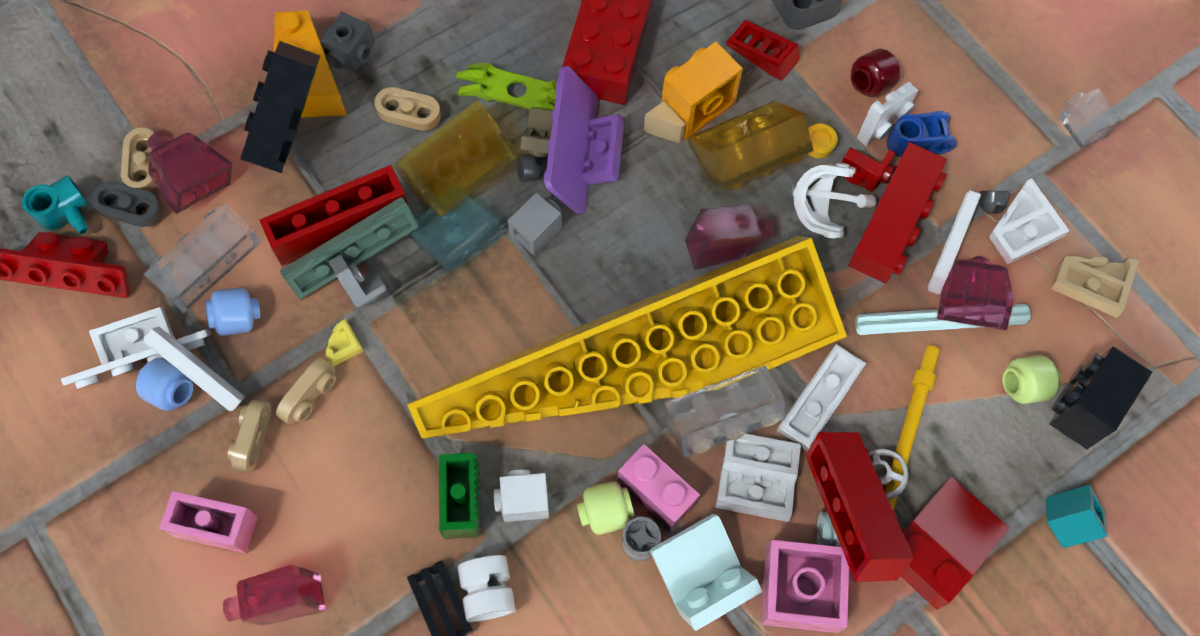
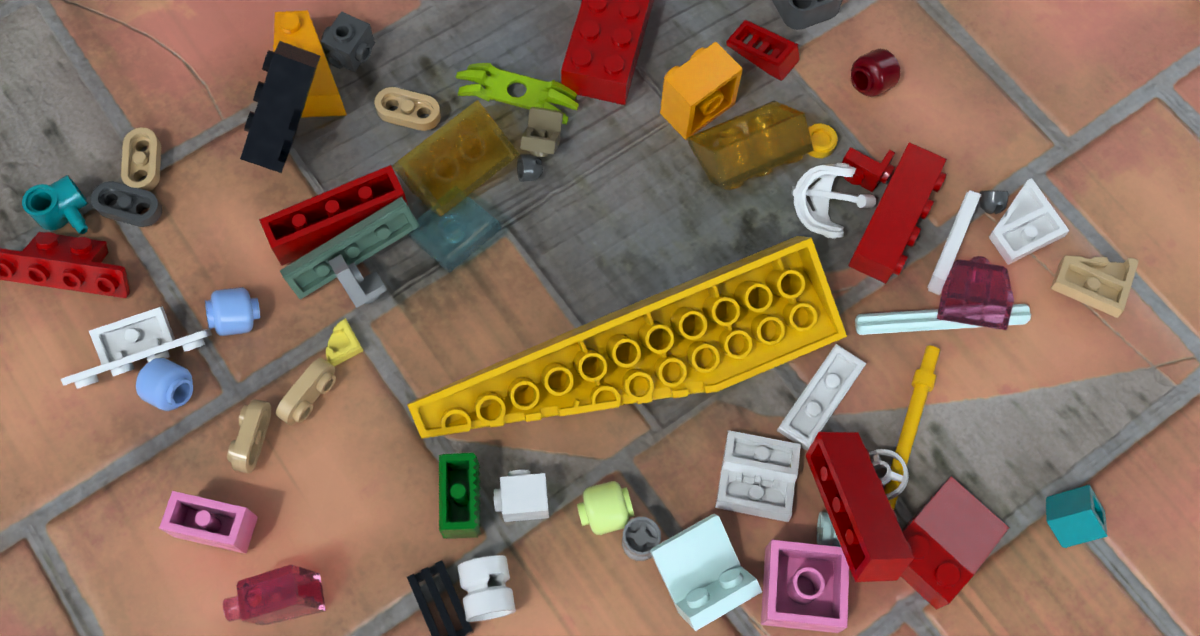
white tile [143,326,245,411] -> none
clear brick [144,203,261,313] -> none
clear pink torso [147,131,232,214] -> none
light grey brick [507,193,562,256] -> none
medium lavender bracket [544,66,625,214] -> none
bright pink brick [617,444,700,531] -> none
tan slope [643,101,685,143] -> none
clear brick [664,365,785,457] -> none
clear pink torso [685,205,773,270] -> none
white wing [857,82,919,147] -> none
blue piece [886,111,957,157] -> none
yellowish green head [1002,355,1061,404] -> none
black brick [1049,346,1153,449] -> none
clear brick [1059,88,1121,149] -> none

